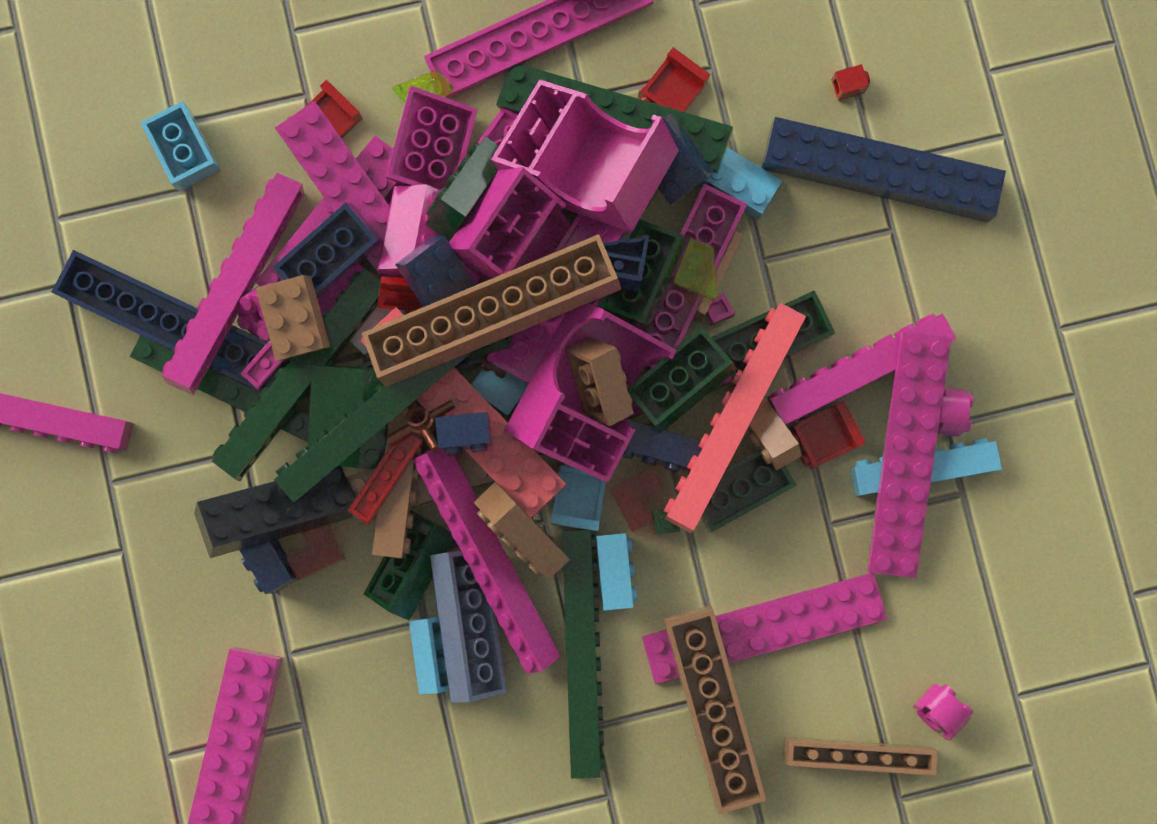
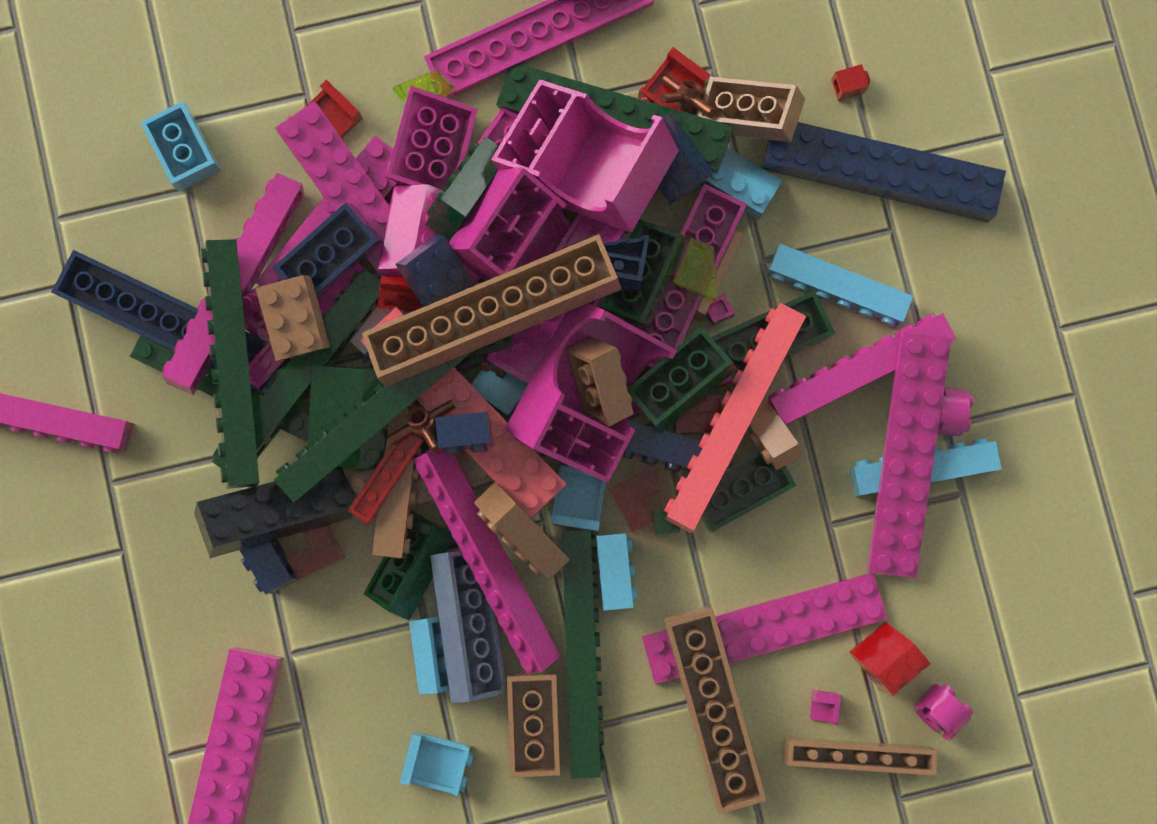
red panel [789,400,866,470] -> none
none -> dark green brick [200,239,260,489]
none -> medium azure panel [400,731,474,797]
none -> medium nougat brick [507,672,560,778]
none -> copper bar [660,75,715,118]
none -> red plate [674,395,722,434]
none -> medium nougat brick [697,77,805,142]
none -> medium azure brick [767,244,913,327]
none -> dark pink panel [810,690,841,725]
none -> red slope [849,622,931,696]

